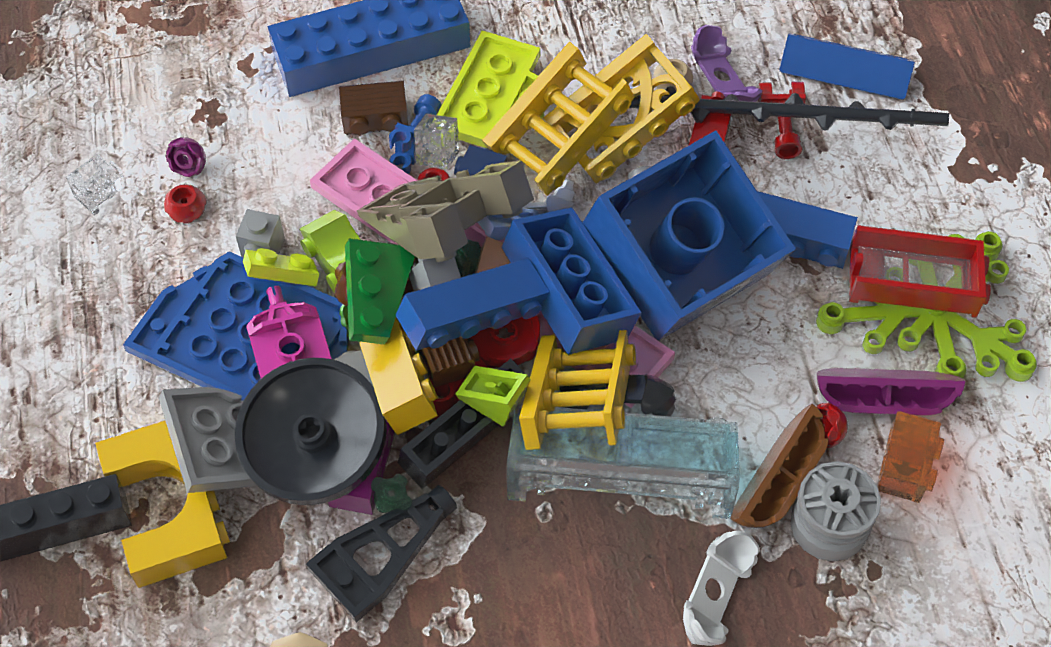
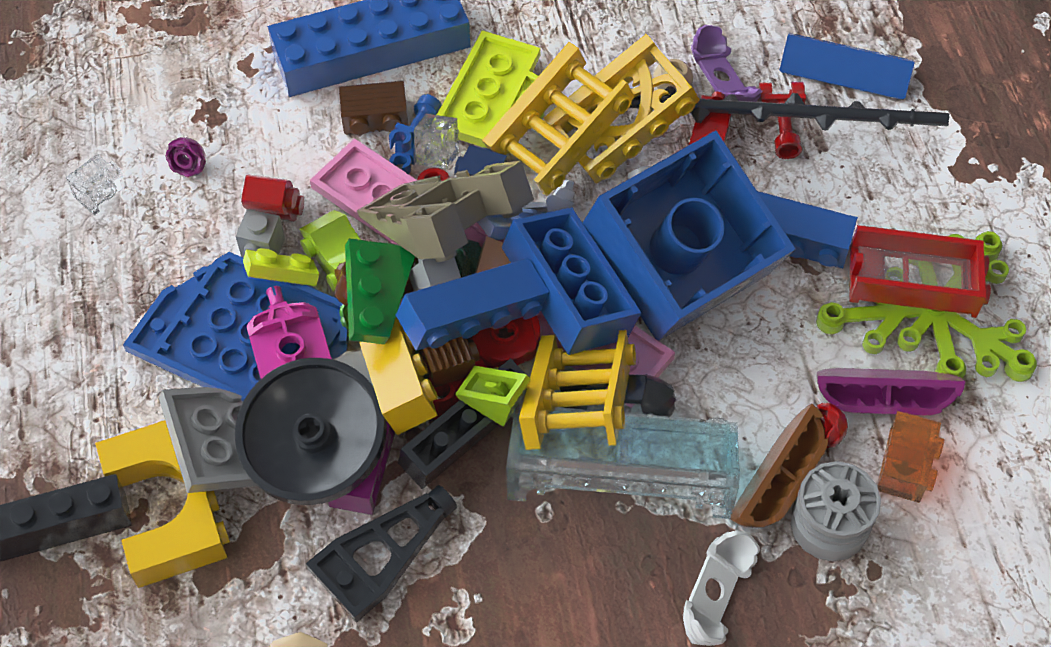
red plate [164,184,207,223] -> none
clear green plate [371,474,412,513] -> none
none -> red brick [241,174,304,222]

